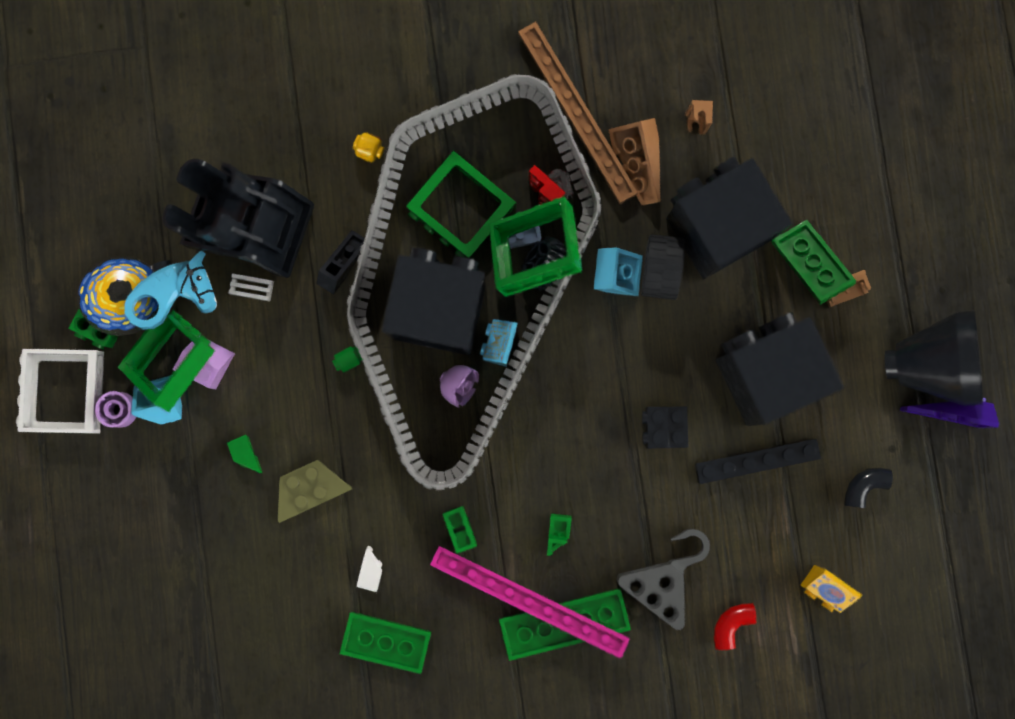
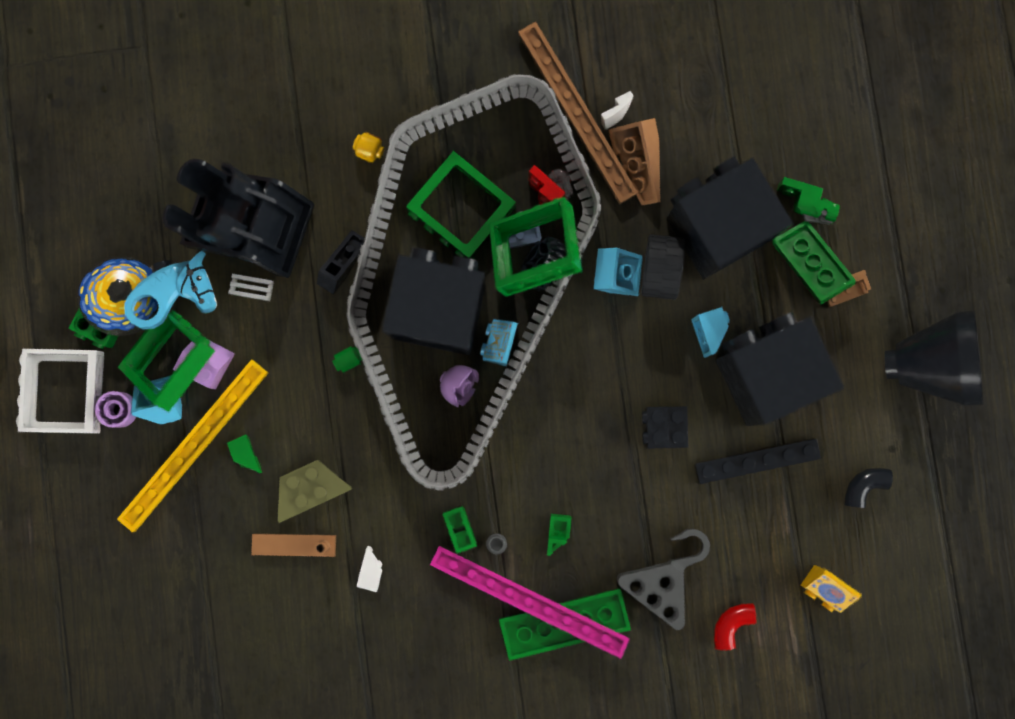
green plate [340,612,432,674] -> none
medium nougat hinge [685,100,713,135] -> none
dark purple wedge [900,398,999,428] -> none
none -> yellow plate [117,359,269,532]
none -> medium nougat piece [252,533,336,557]
none -> dark grey plate [486,533,507,555]
none -> white slope [601,91,633,130]
none -> medium azure slope [691,307,730,358]
none -> green plate [777,177,840,225]

